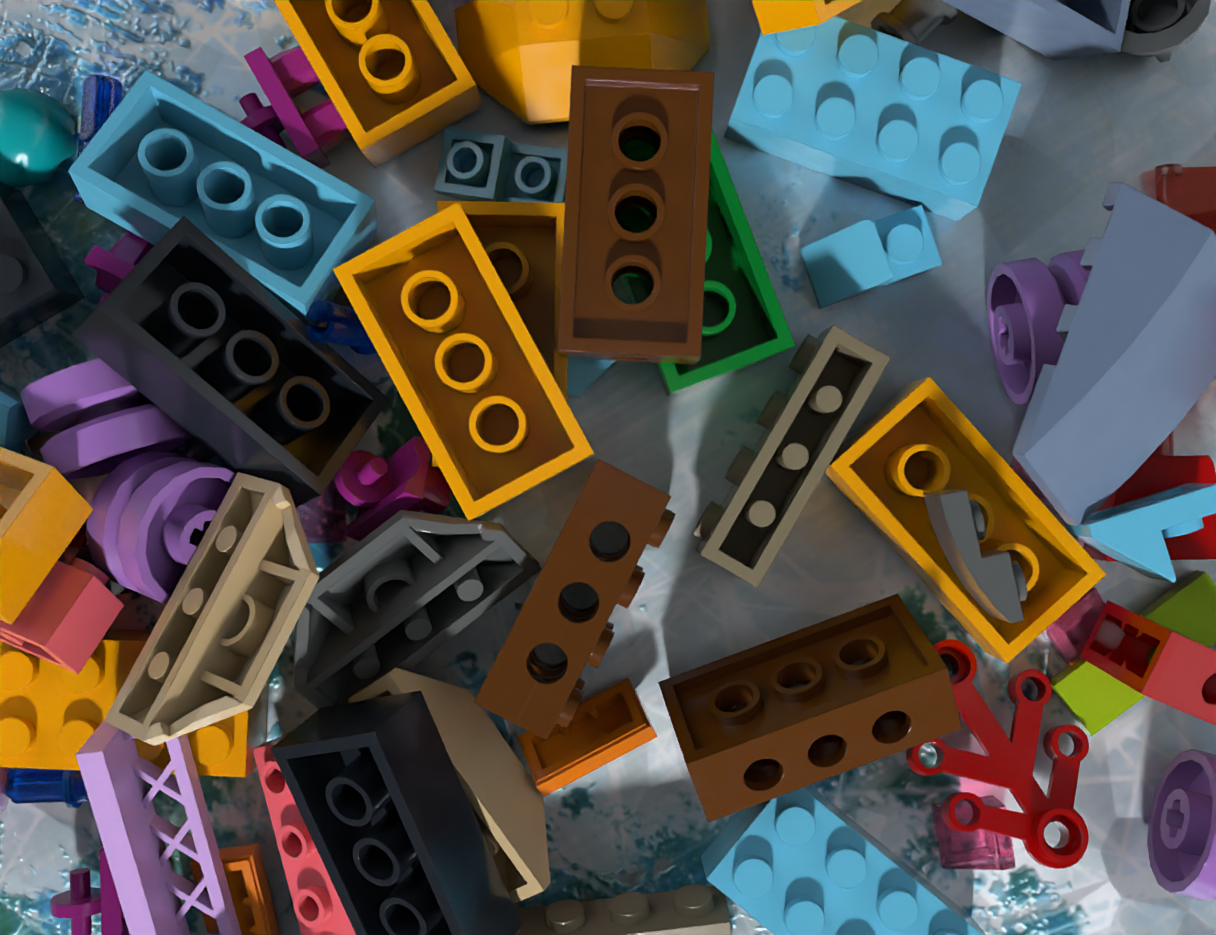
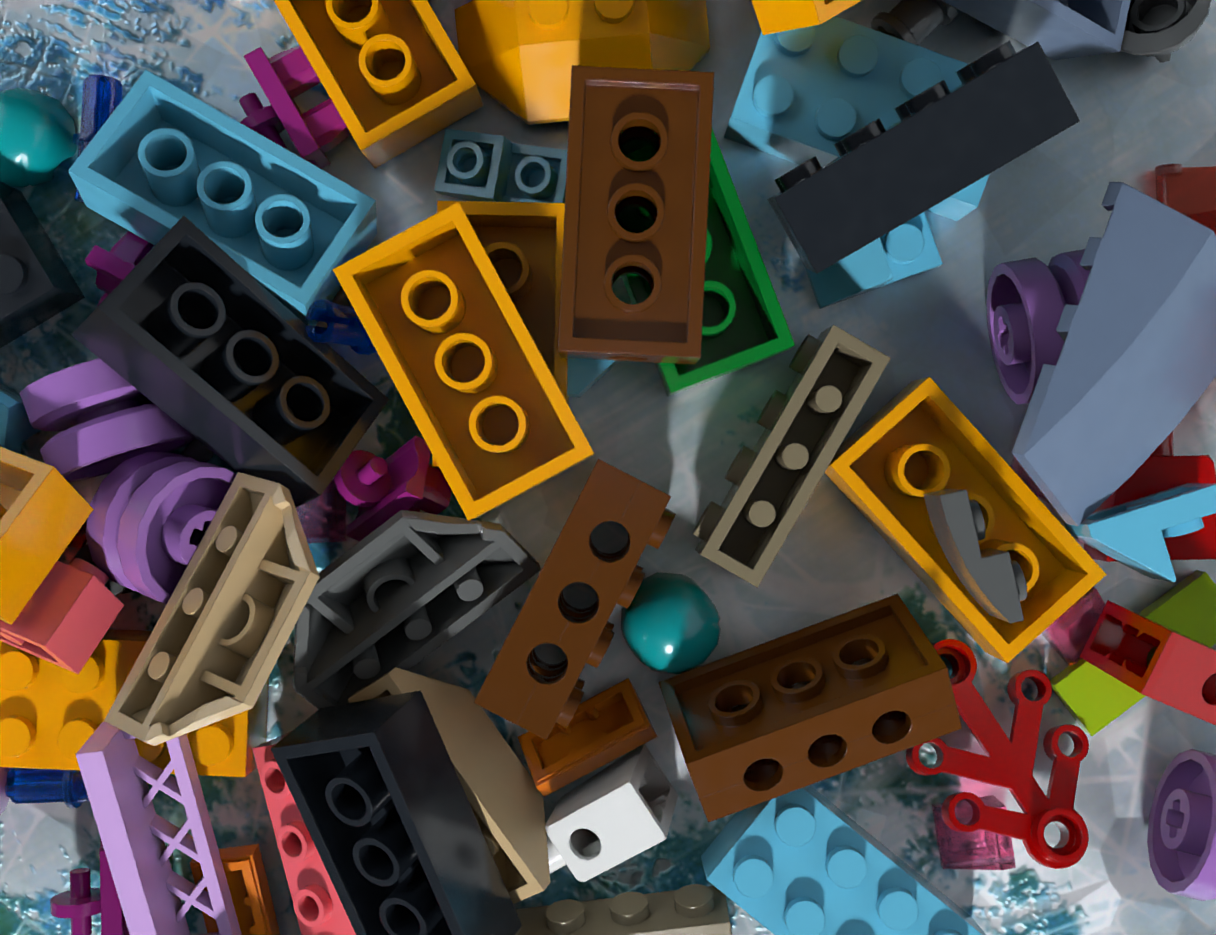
none -> white torso [545,744,678,882]
none -> teal hair [621,572,721,674]
none -> black brick [767,41,1080,274]

